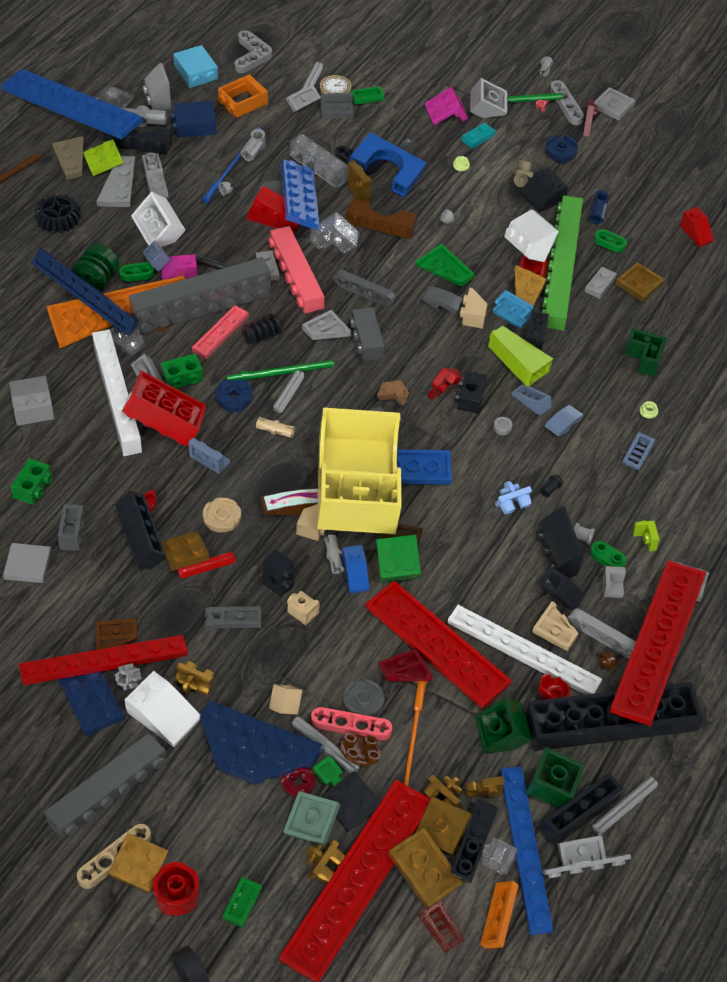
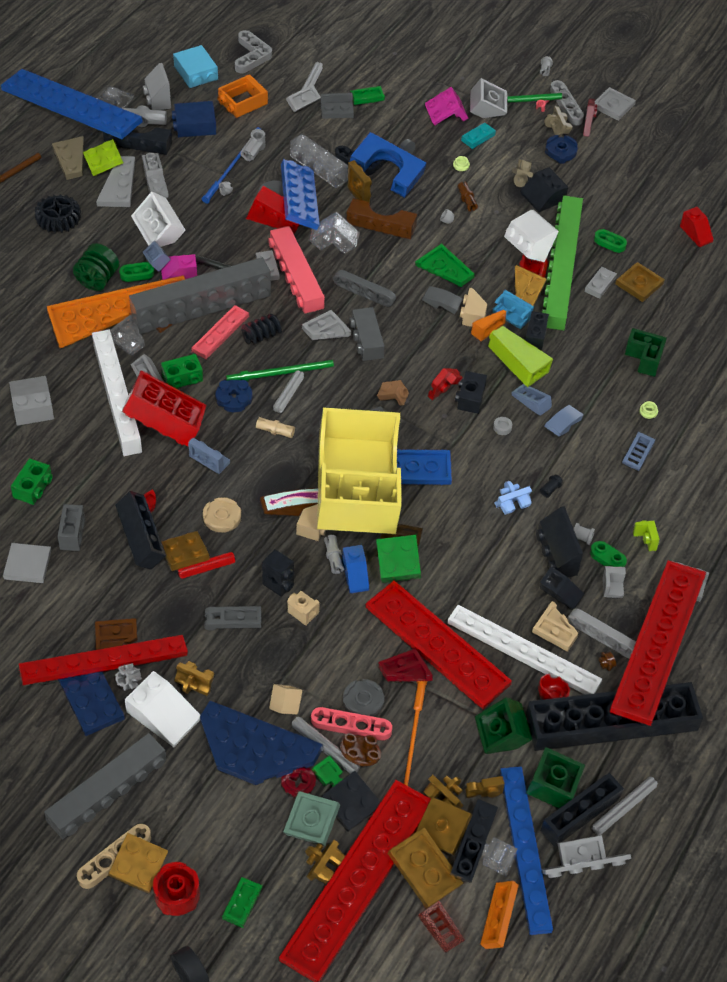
dark blue plate [31,248,139,336] -> none
tile [320,75,351,94] -> none
dark blue piece [589,190,609,225] -> none
none -> reddish brown pin [457,181,478,211]
none -> orange slope [471,310,506,341]
none -> dark tan hips [544,106,572,137]

